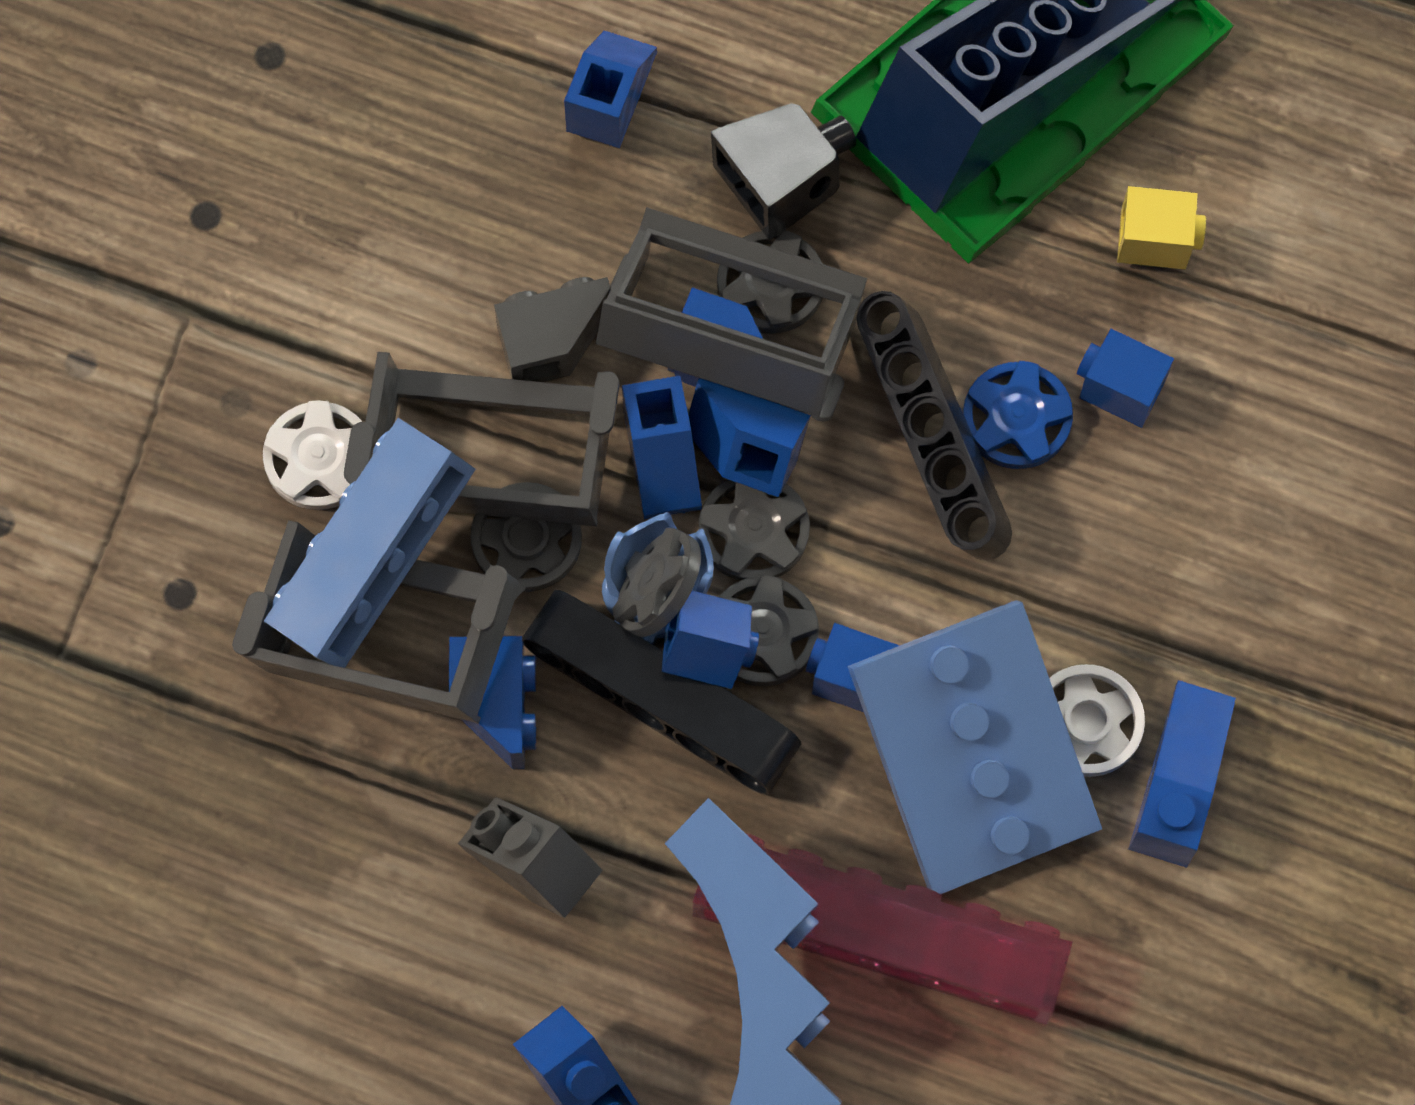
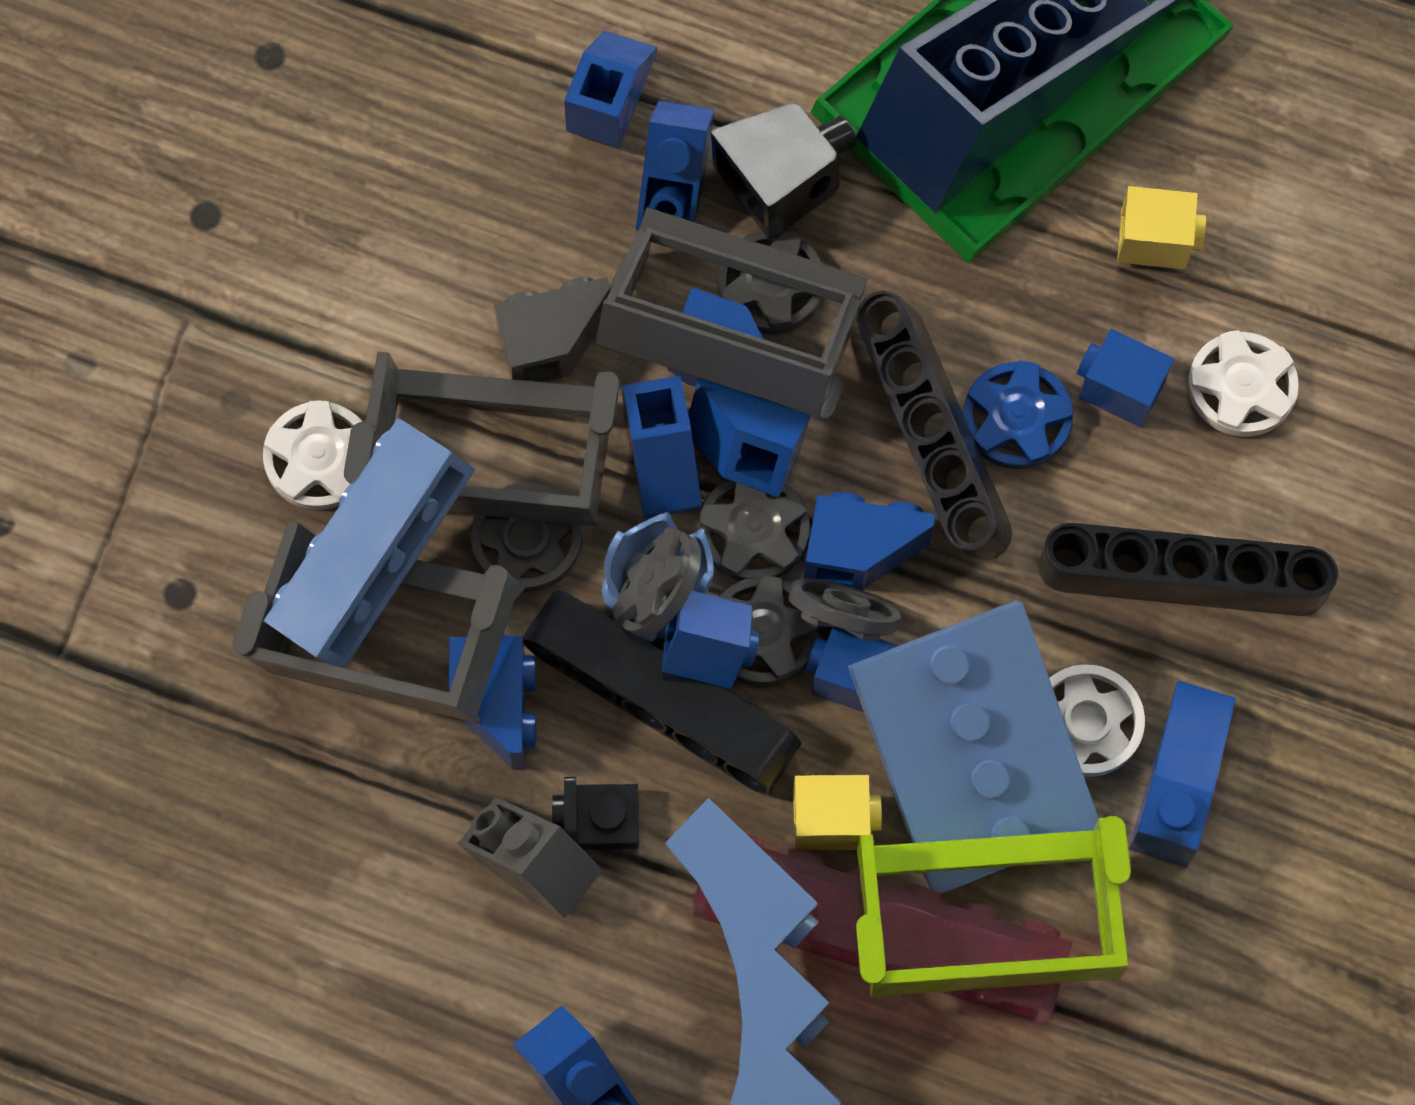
none -> black bracket [552,777,639,850]
none -> blue slope [636,100,715,230]
none -> dark grey wheel [789,578,901,641]
none -> light yellow brick [793,775,882,851]
none -> blue slope [804,492,935,590]
none -> lime piece [856,816,1131,997]
none -> black beam [1038,523,1338,616]
none -> white wheel [1188,330,1299,437]

